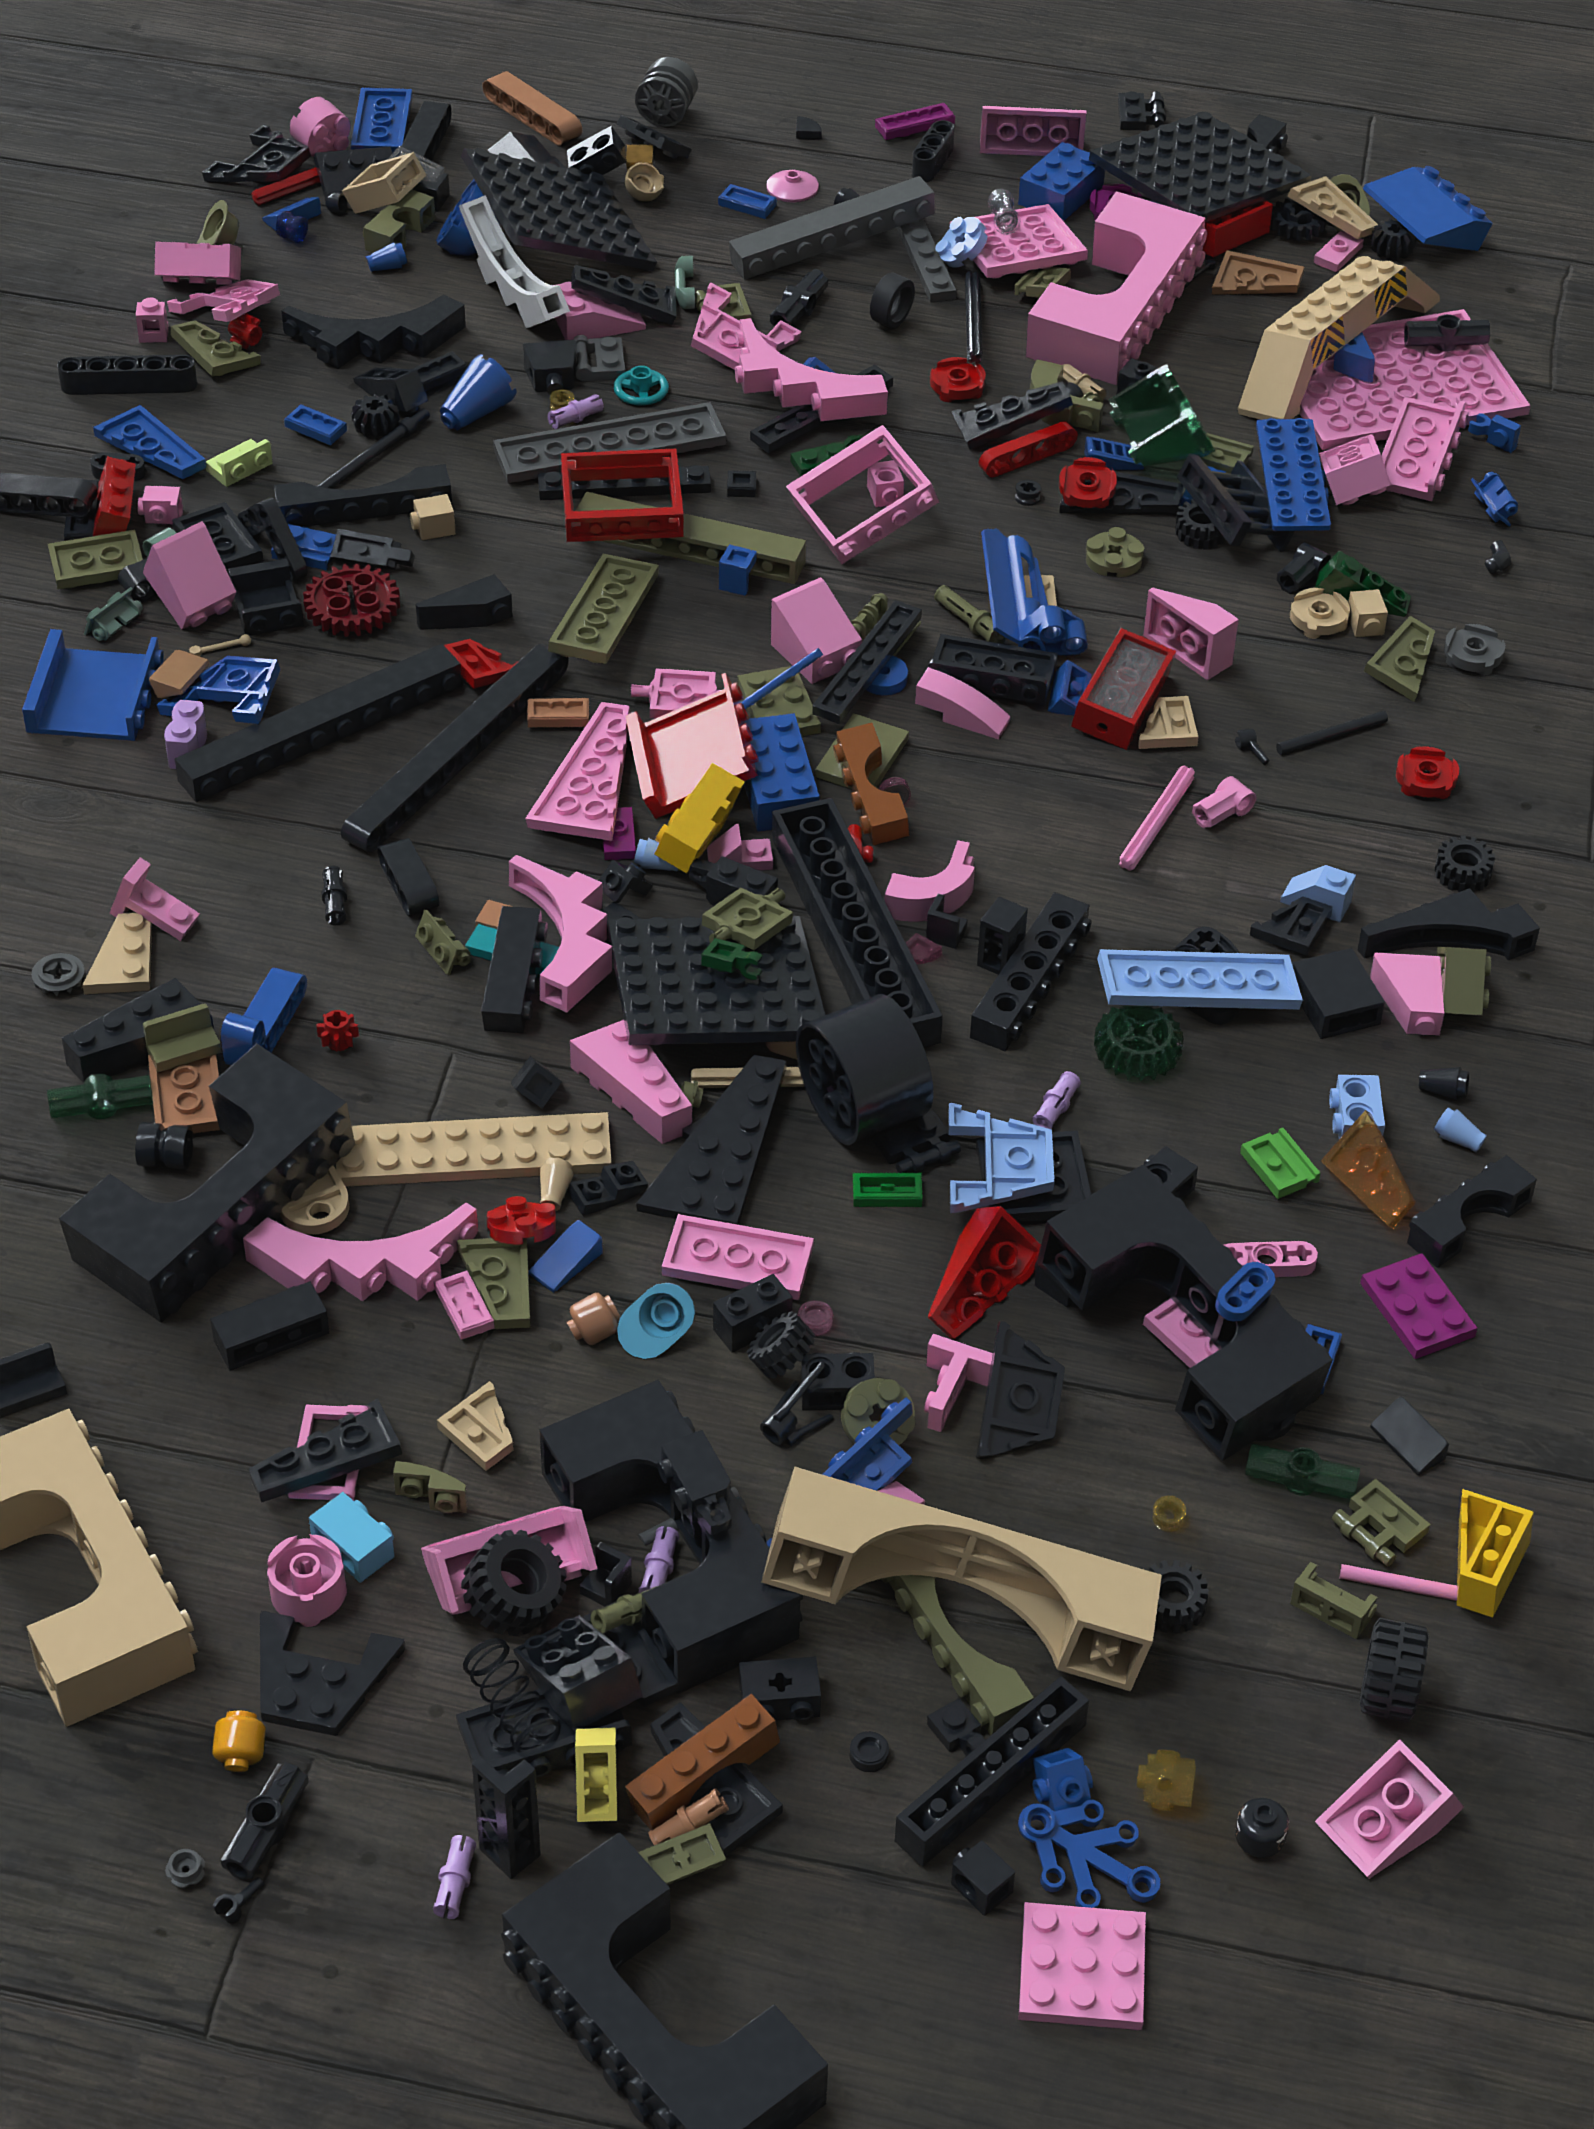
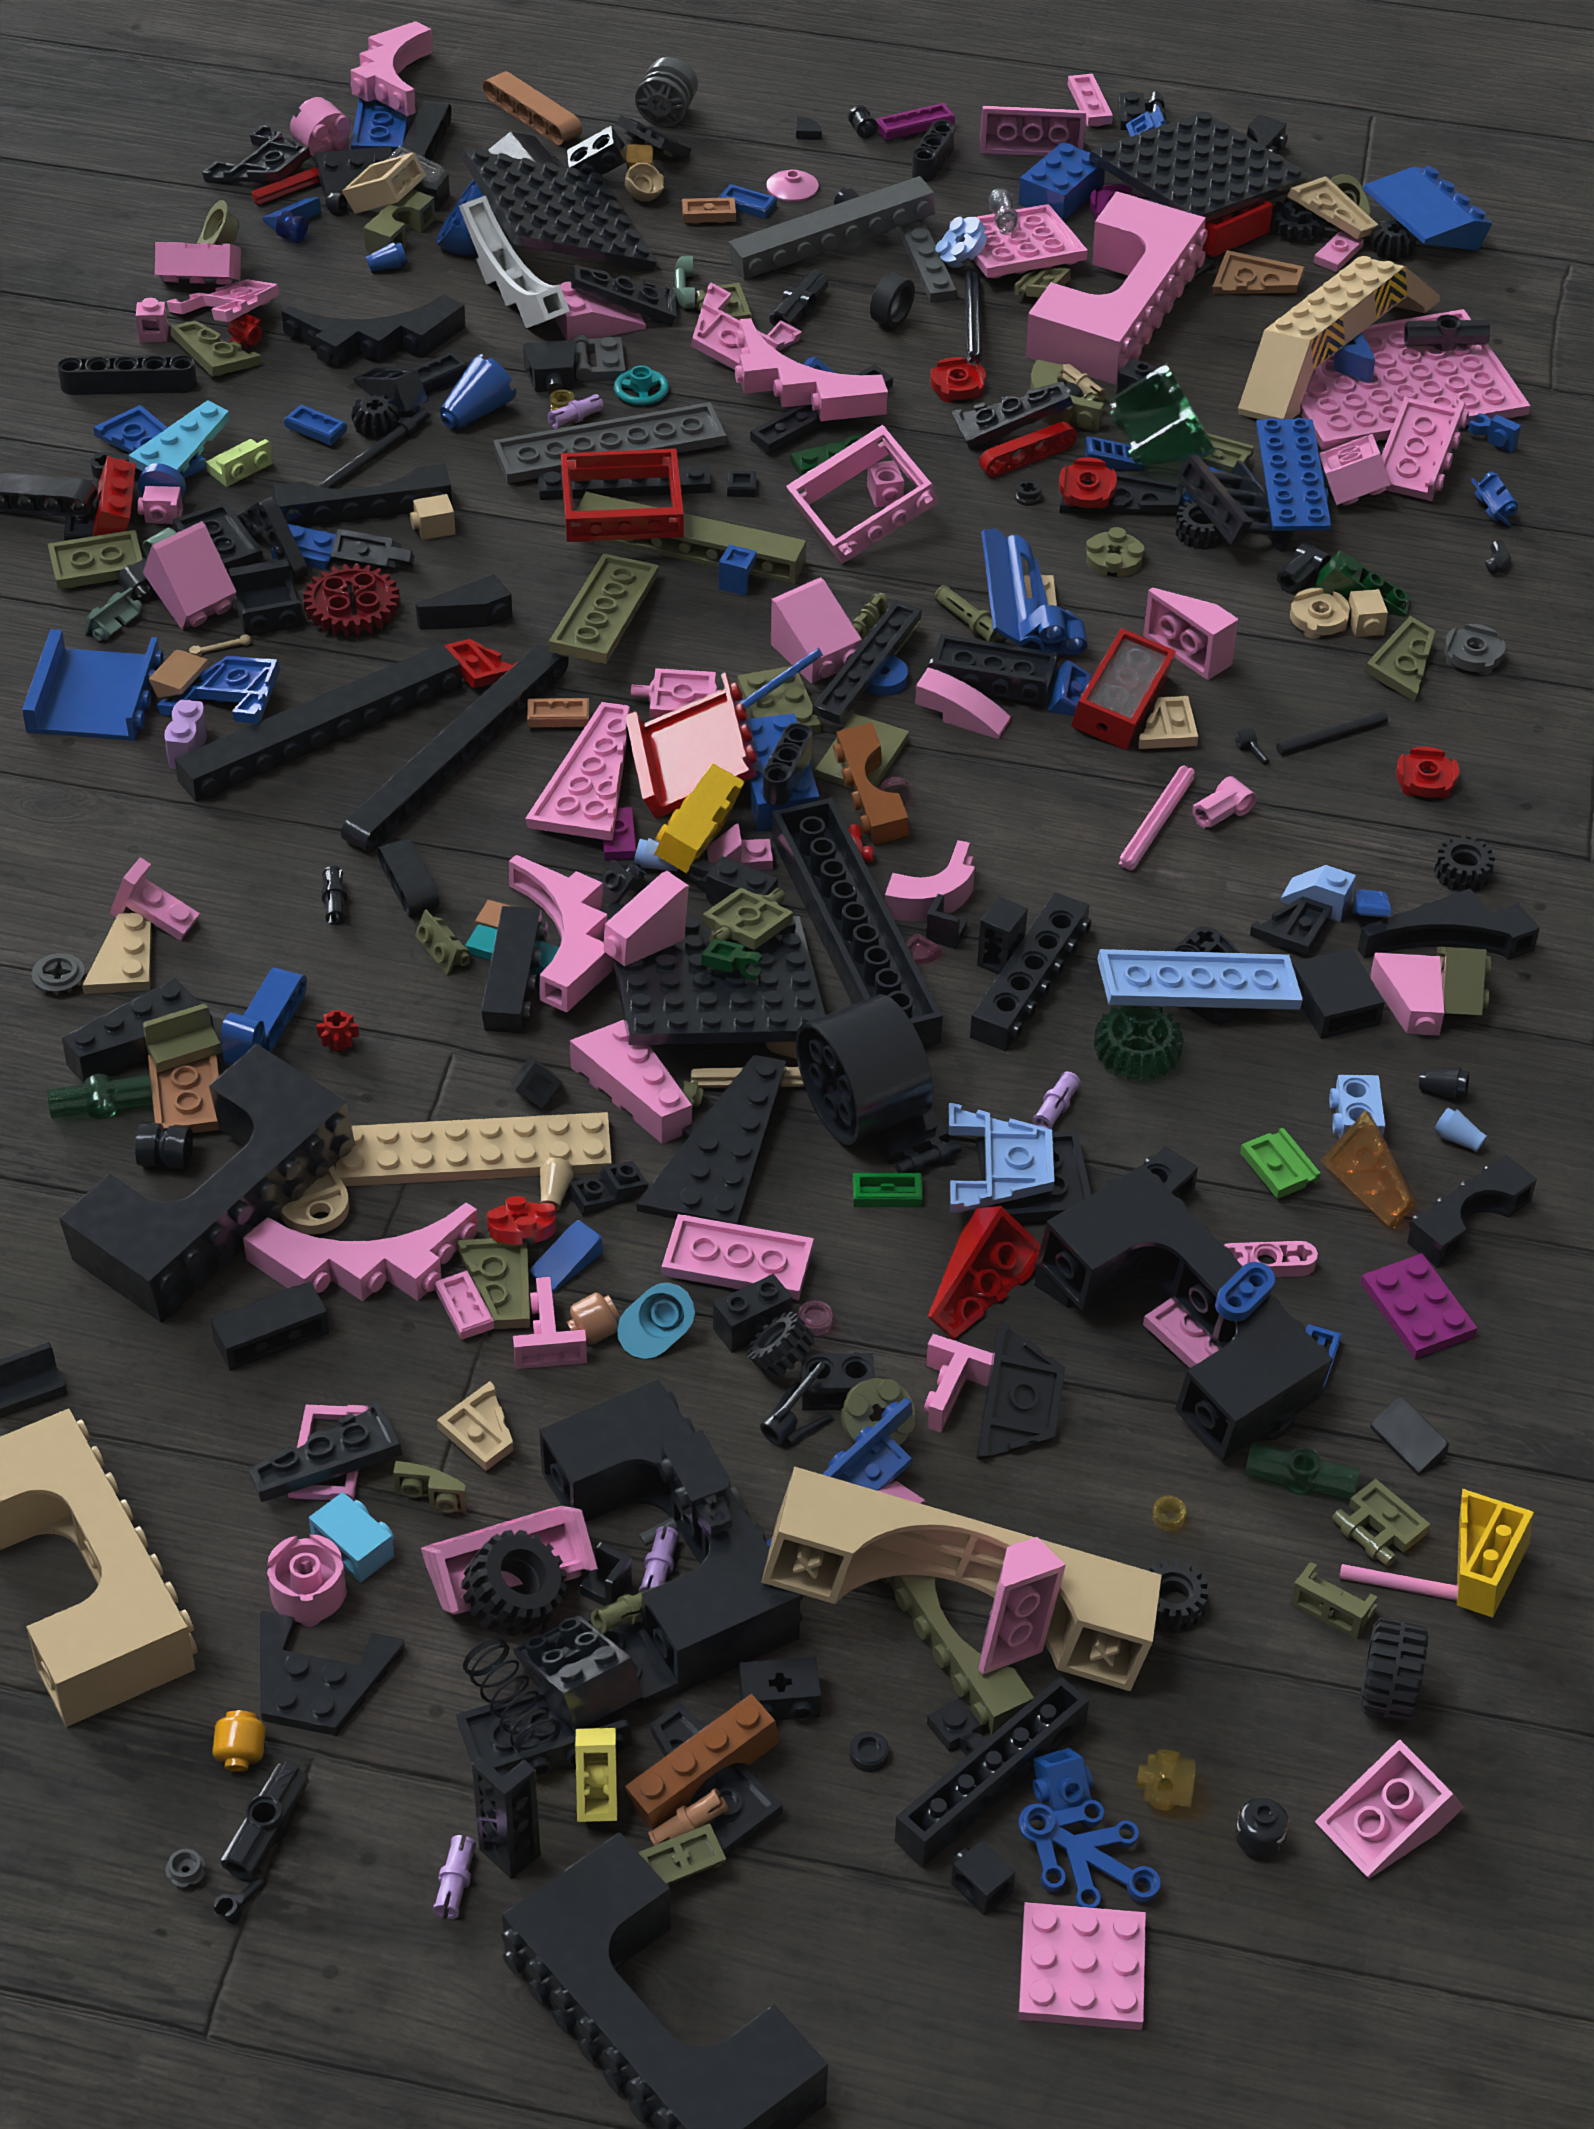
none -> medium azure wing [128,400,230,473]
none -> blue piece [138,463,186,498]
none -> bright pink arch [350,21,432,116]
none -> bright pink bracket [513,1277,587,1369]
none -> bright pink slope [603,871,689,966]
none -> nougat plate [682,197,736,224]
none -> black beam [763,723,812,805]
none -> black bush [848,105,878,139]
none -> bright pink slope [978,1537,1066,1674]
none -> bright pink plate [1068,74,1113,127]
none -> blue plate [1126,105,1167,137]
none -> blue slope [1352,890,1391,918]

